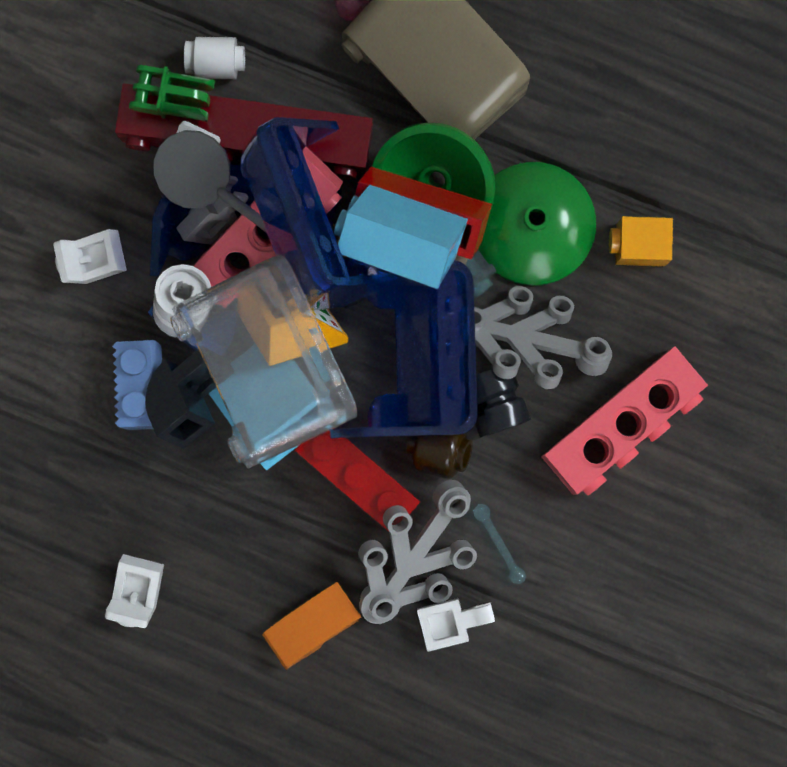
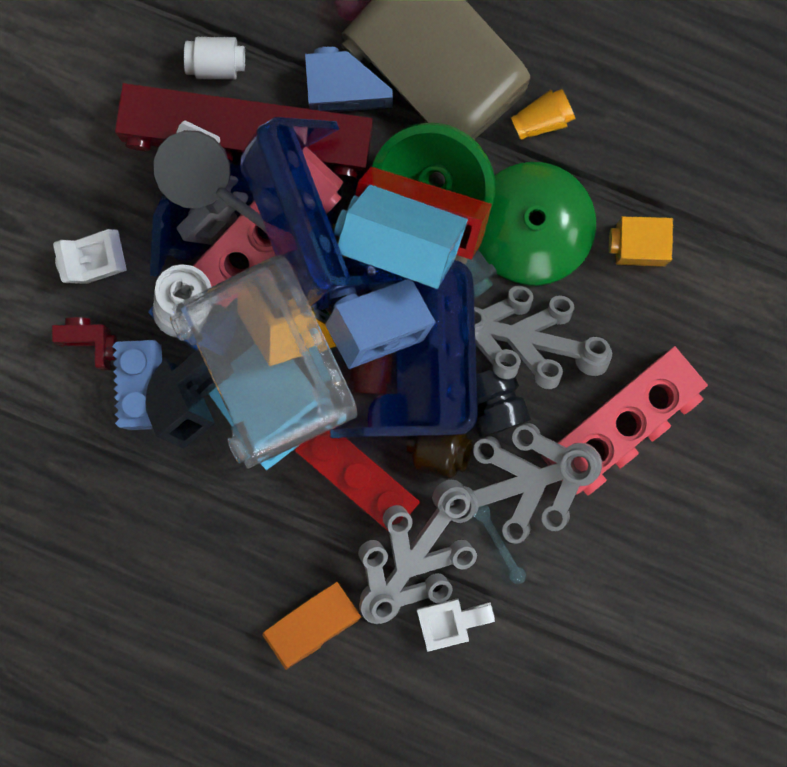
white bracket [105,554,164,628] -> none
green arm [129,65,215,122] -> none
none -> dark red bracket [52,317,117,370]
none -> medium blue slope [305,47,393,112]
none -> medium blue brick [325,279,435,369]
none -> clear red brick [350,352,394,394]
none -> light grey plant [450,423,602,544]
none -> light orange cone [511,89,576,140]

